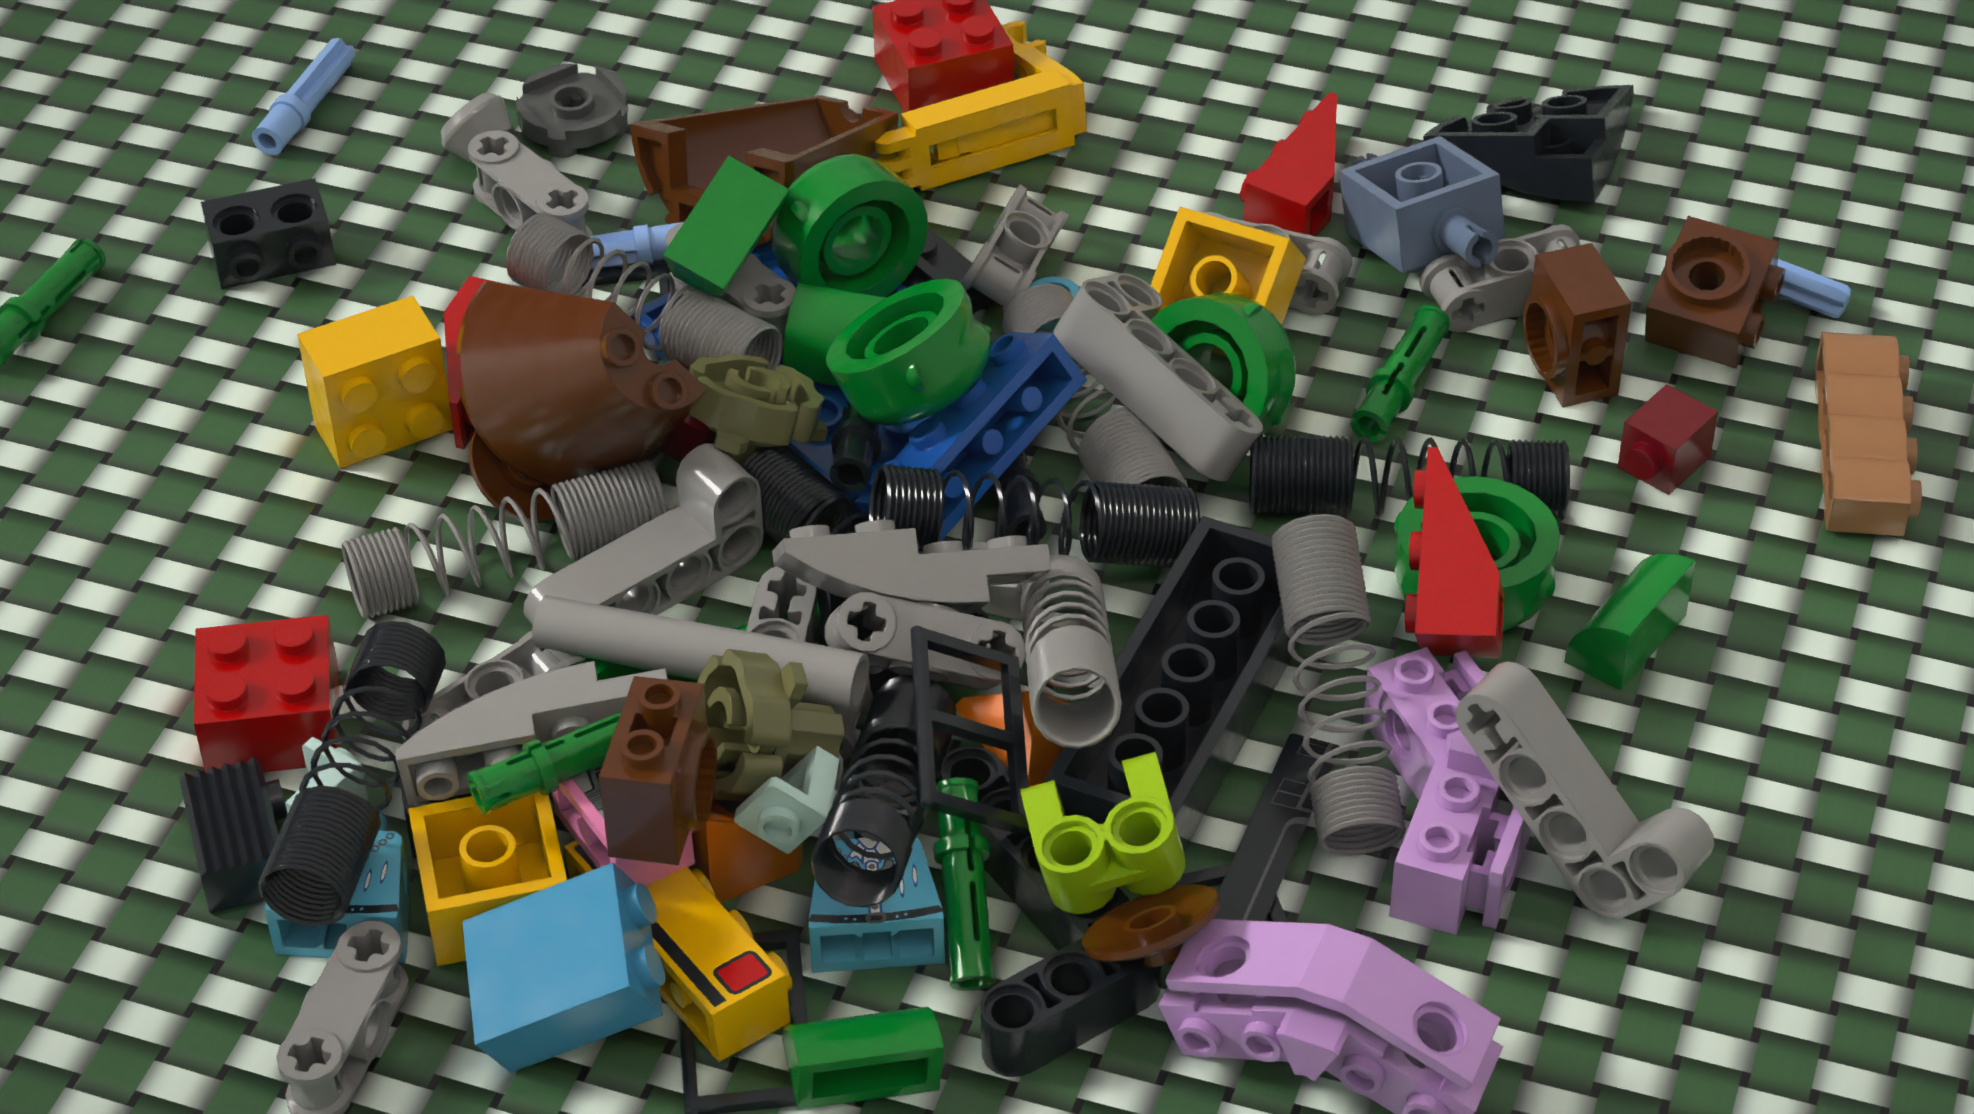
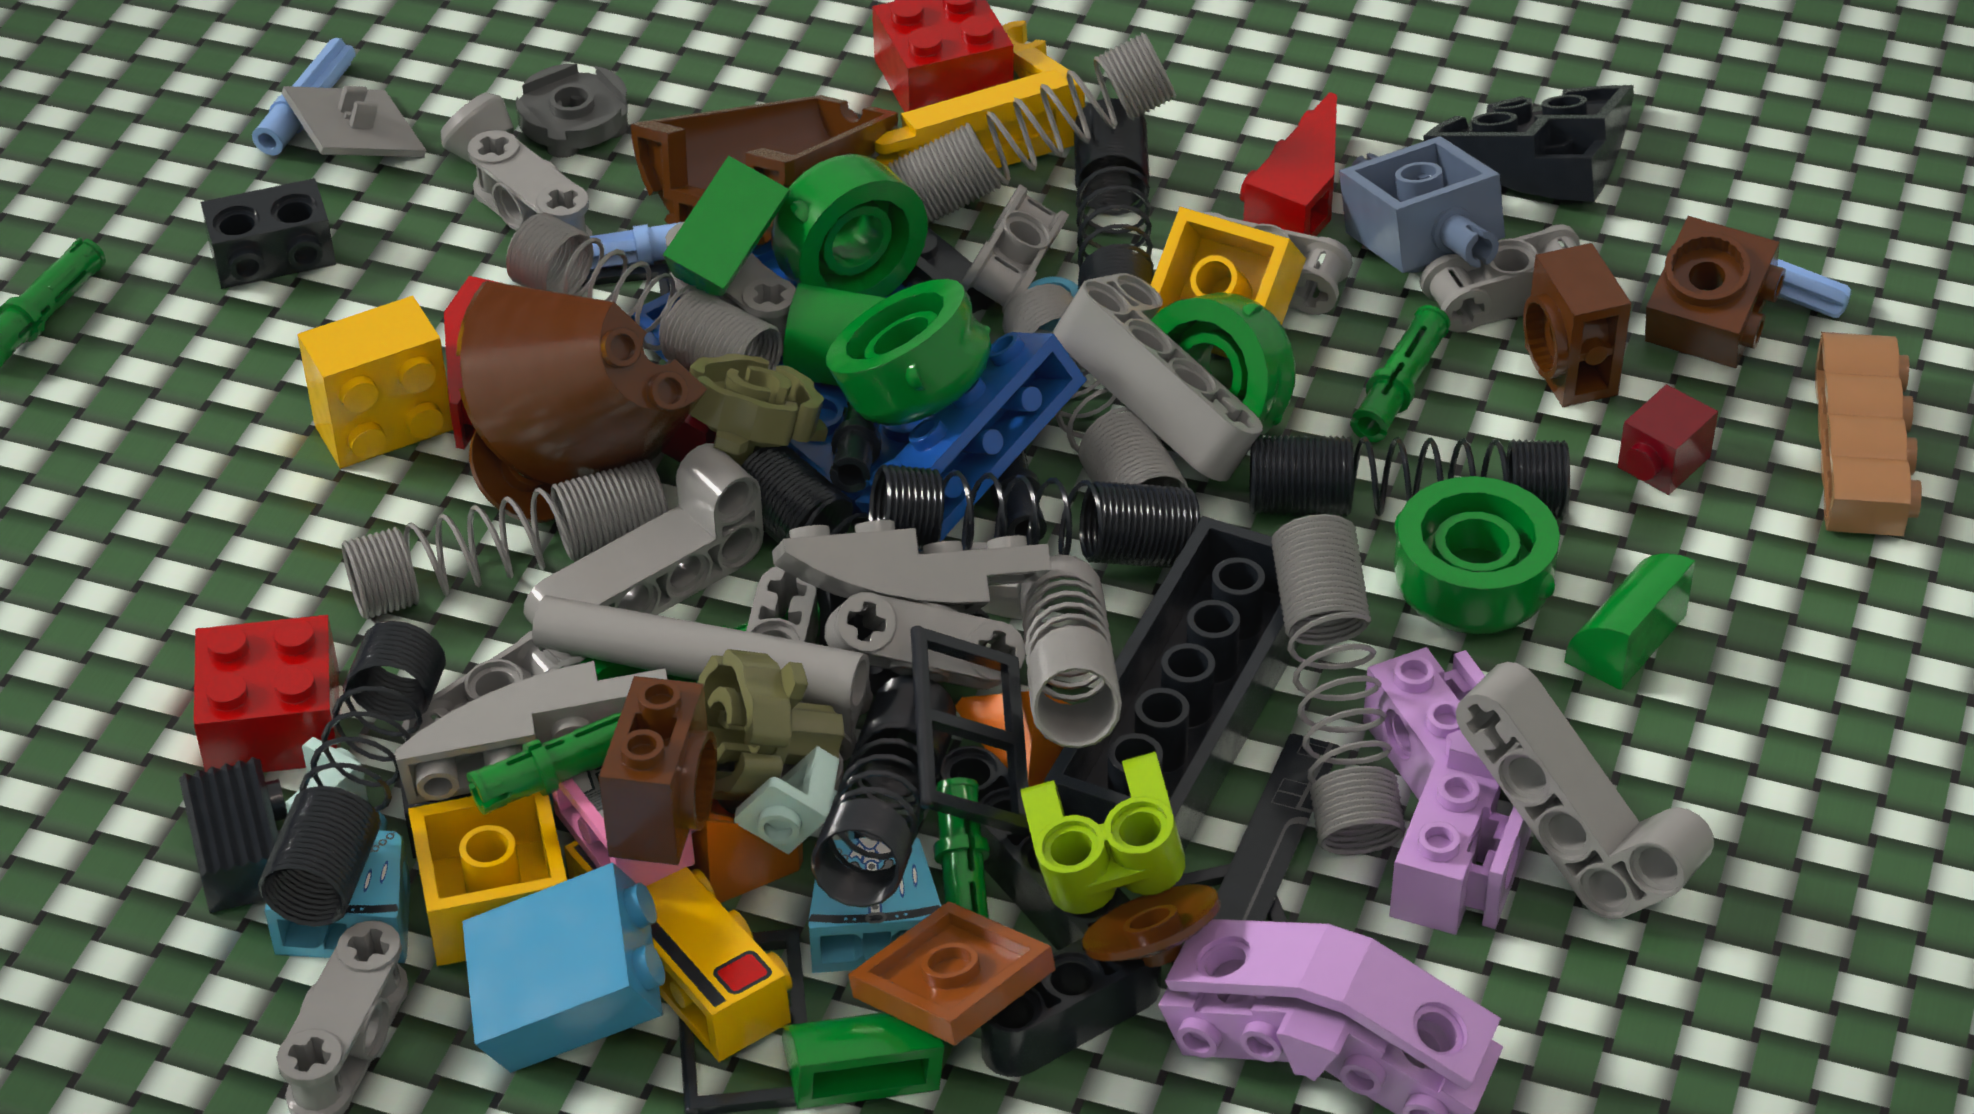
red slope [1404,447,1505,658] -> none
none -> light grey piece [282,86,426,157]
none -> dark orange plate [848,901,1056,1046]
none -> light grey piece [888,32,1177,225]
none -> black piece [1074,98,1154,290]

